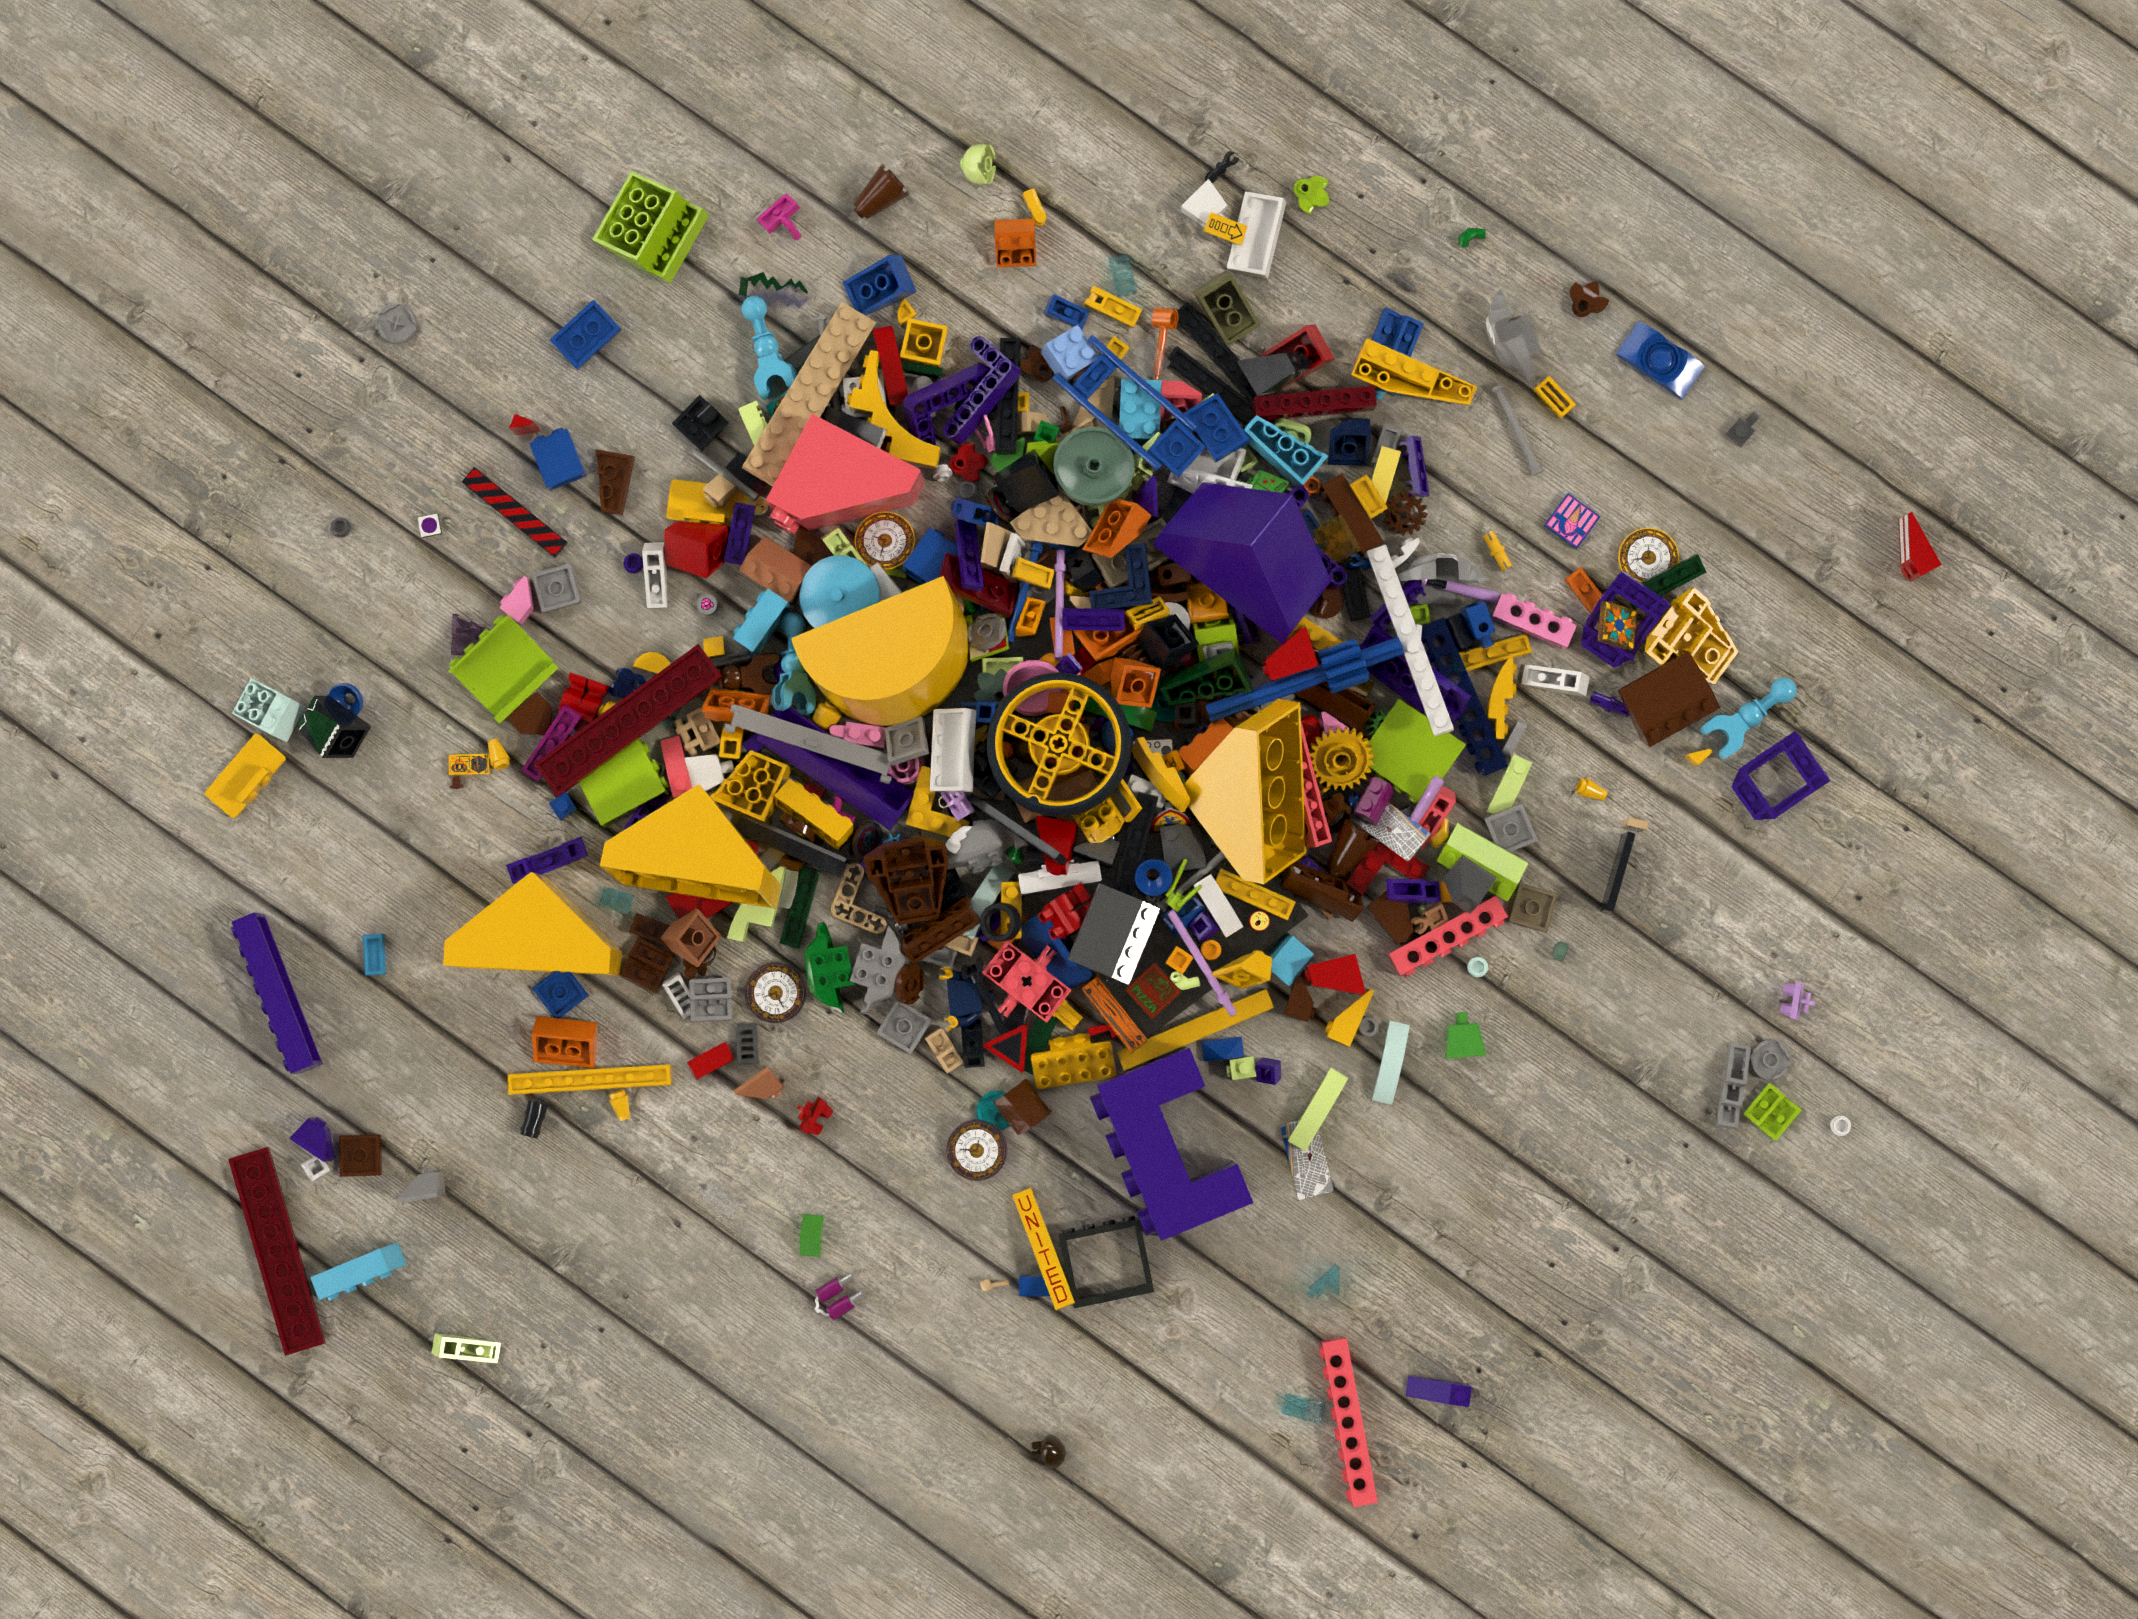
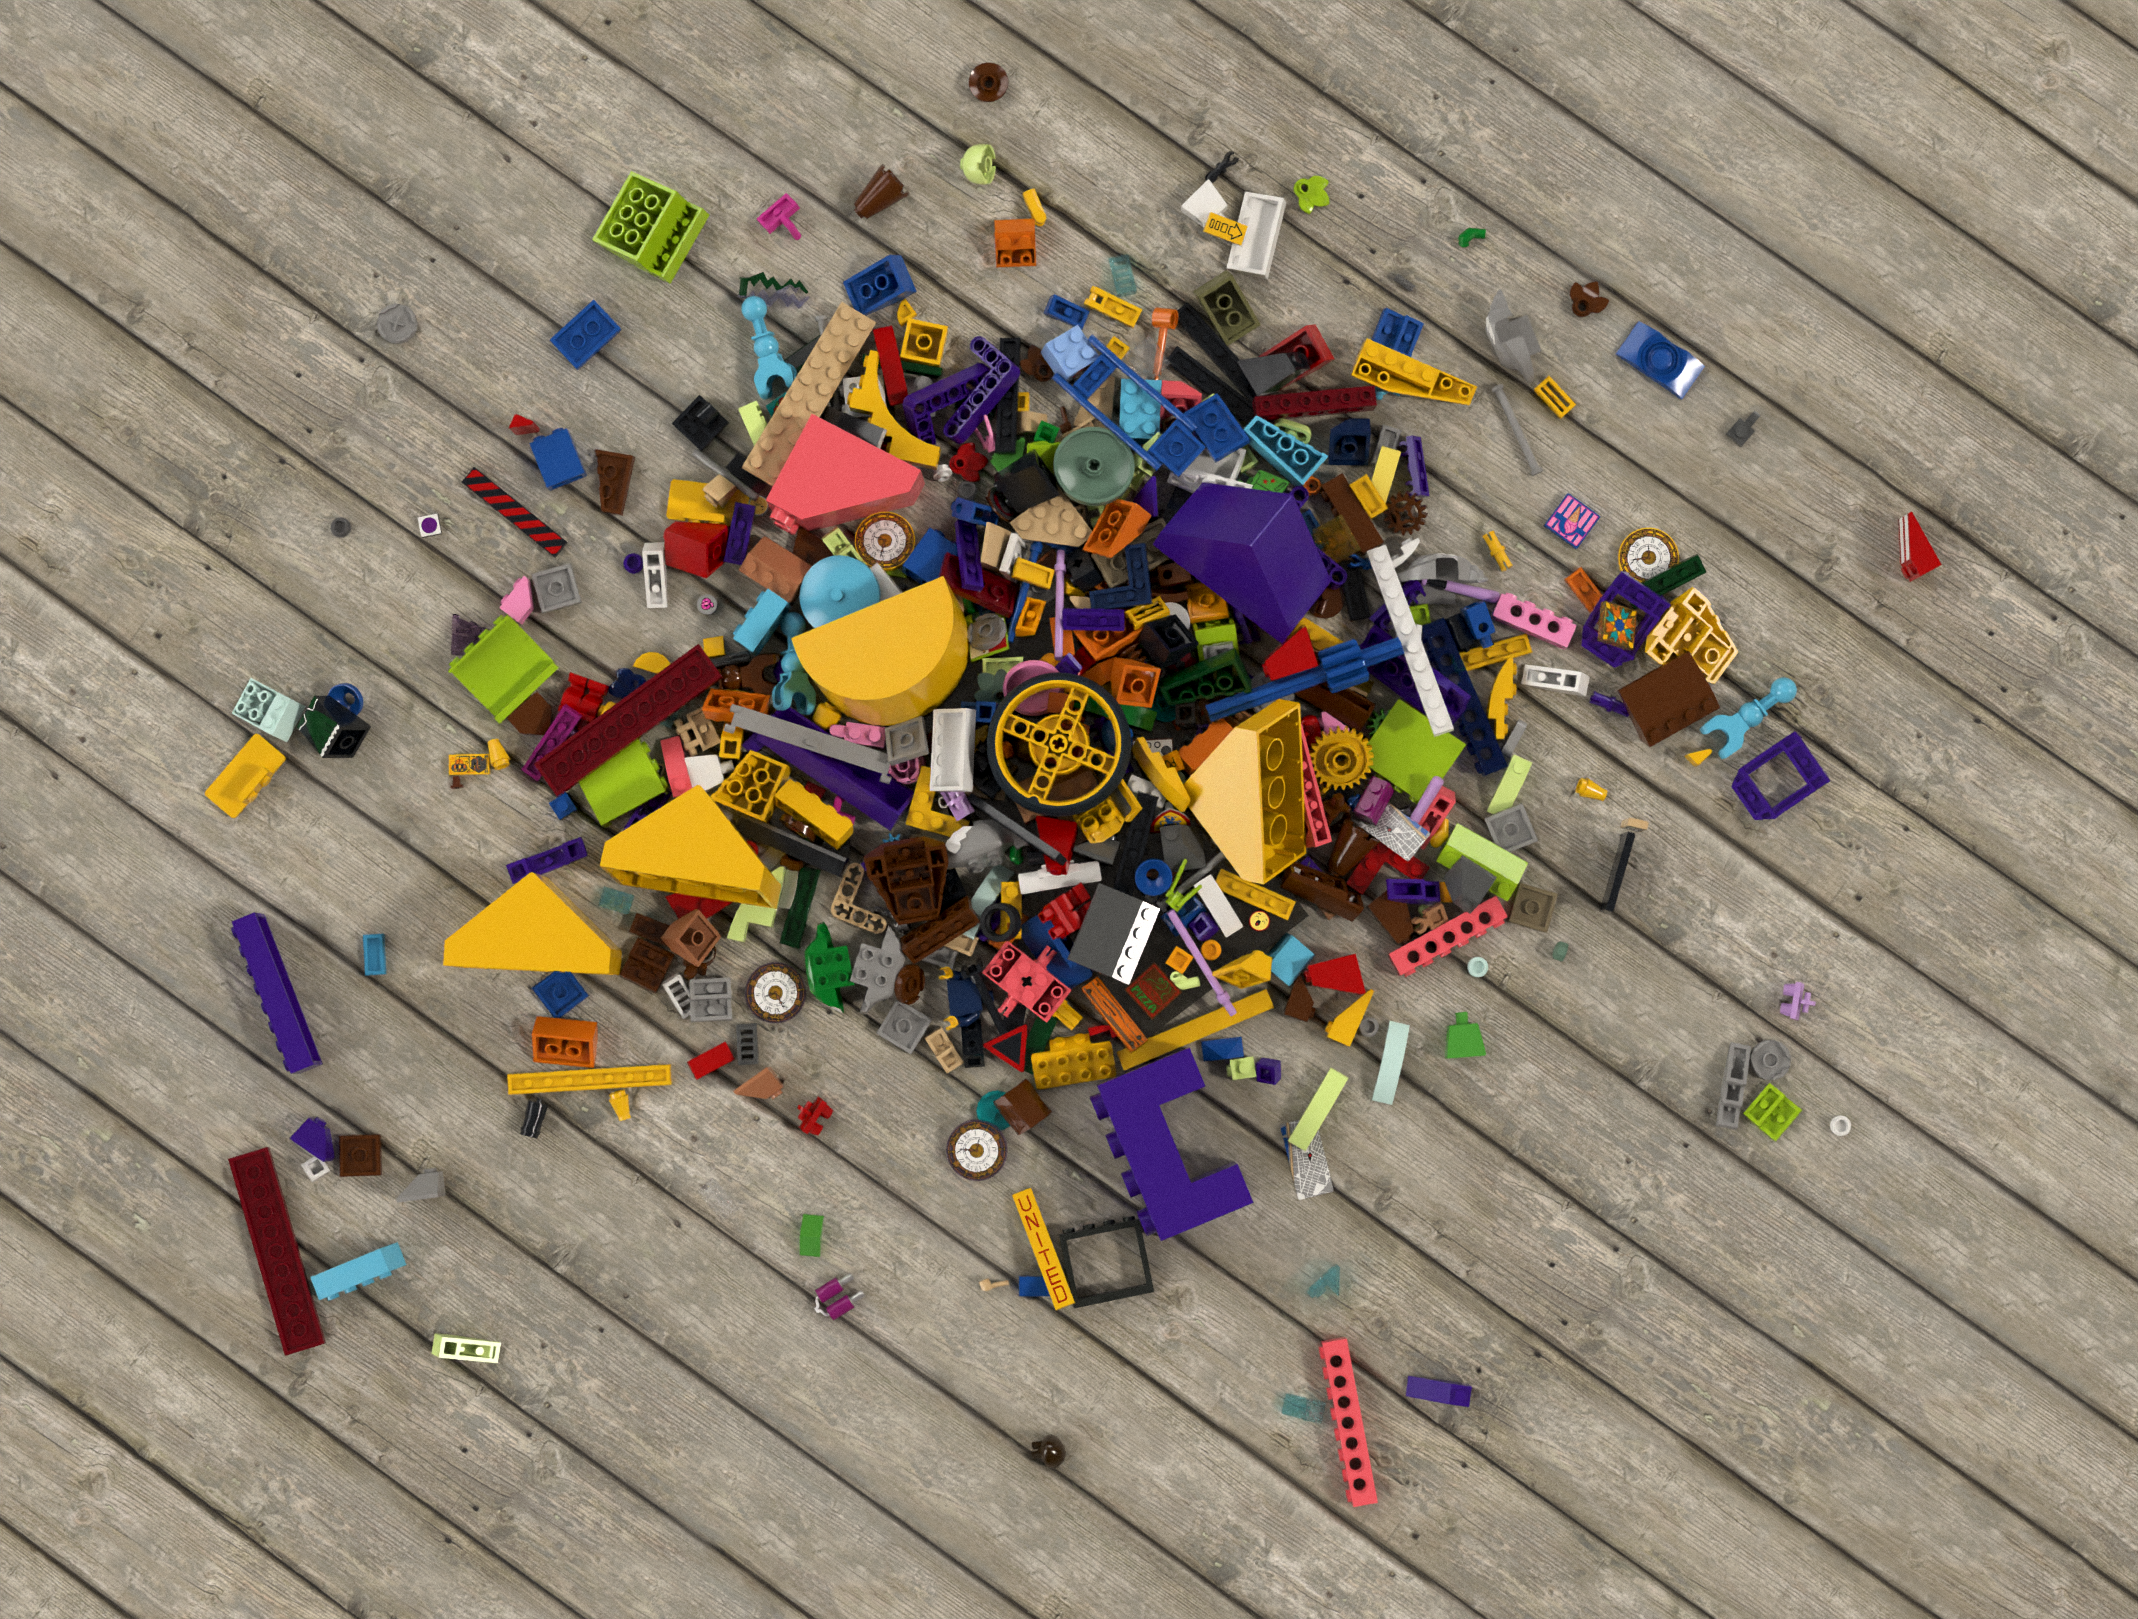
shield [849,821,883,861] -> none
none -> reddish brown dish [969,62,1009,102]

